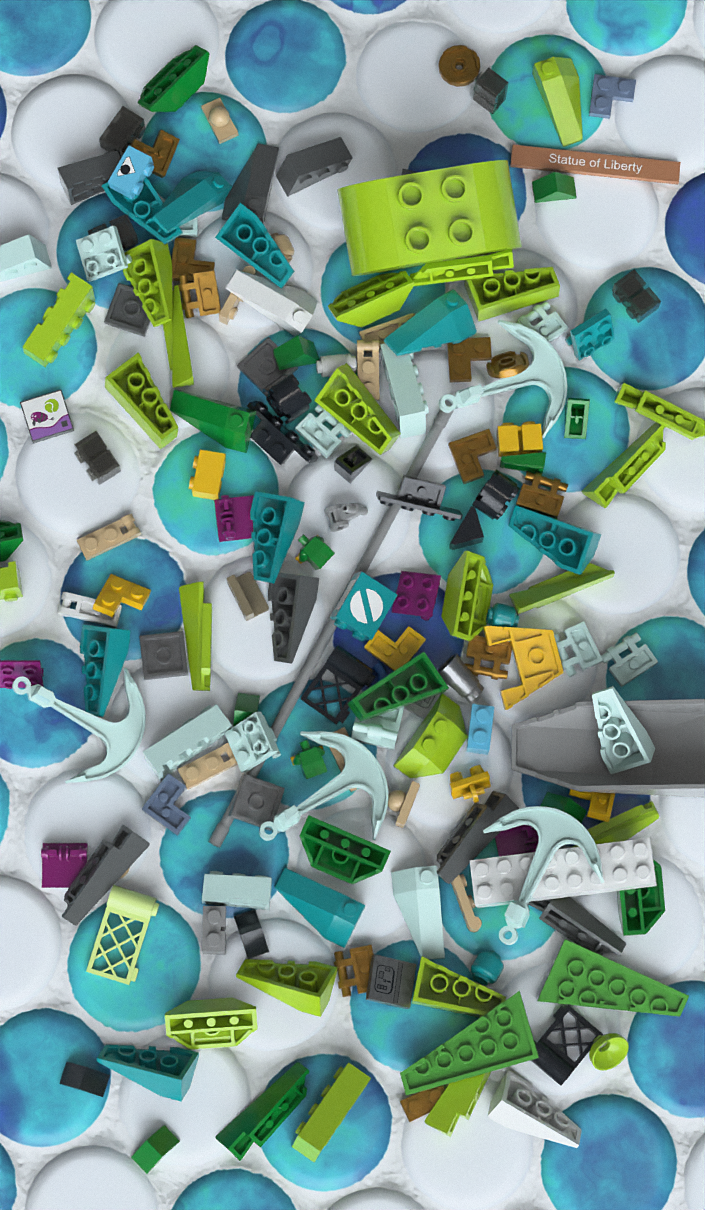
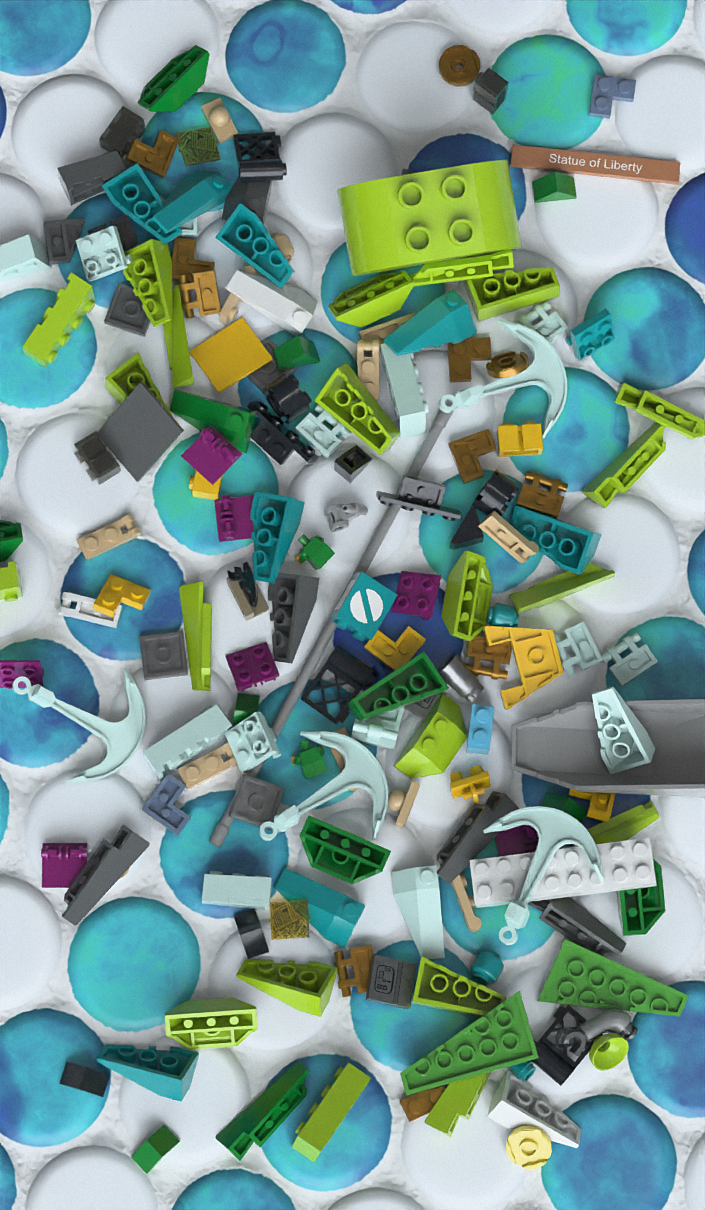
tile [20,390,74,444] -> none
teal wedge [80,624,131,717] -> none
yellowish green piece [86,885,160,985] -> none
medium azure brick [108,146,154,200] -> none
light grey piece [202,906,226,955] -> none
dark grey wedge [276,137,353,197] -> none
white head [316,354,357,377] -> none
green slope [500,452,546,473] -> none
lime wedge [532,57,583,147] -> none
green slope [564,398,590,439] -> none
clear smoke piece [612,269,661,323] -> none
none -> dark grey wing [43,218,85,265]
none -> dark grey piece [96,382,184,482]
none -> clear yellow piece [176,127,221,166]
none -> magenta hinge [181,426,243,485]
none -> yellow piece [189,317,273,394]
none -> magenta hinge [225,642,280,692]
none -> black piece [227,561,258,607]
none -> black piece [233,132,287,183]
none -> clear yellow piece [269,900,311,940]
none -> tan plate [478,511,539,563]
none -> light yellow tile [506,1125,552,1169]
none -> teal cone [509,1061,536,1082]
none -> piece [555,1009,638,1056]

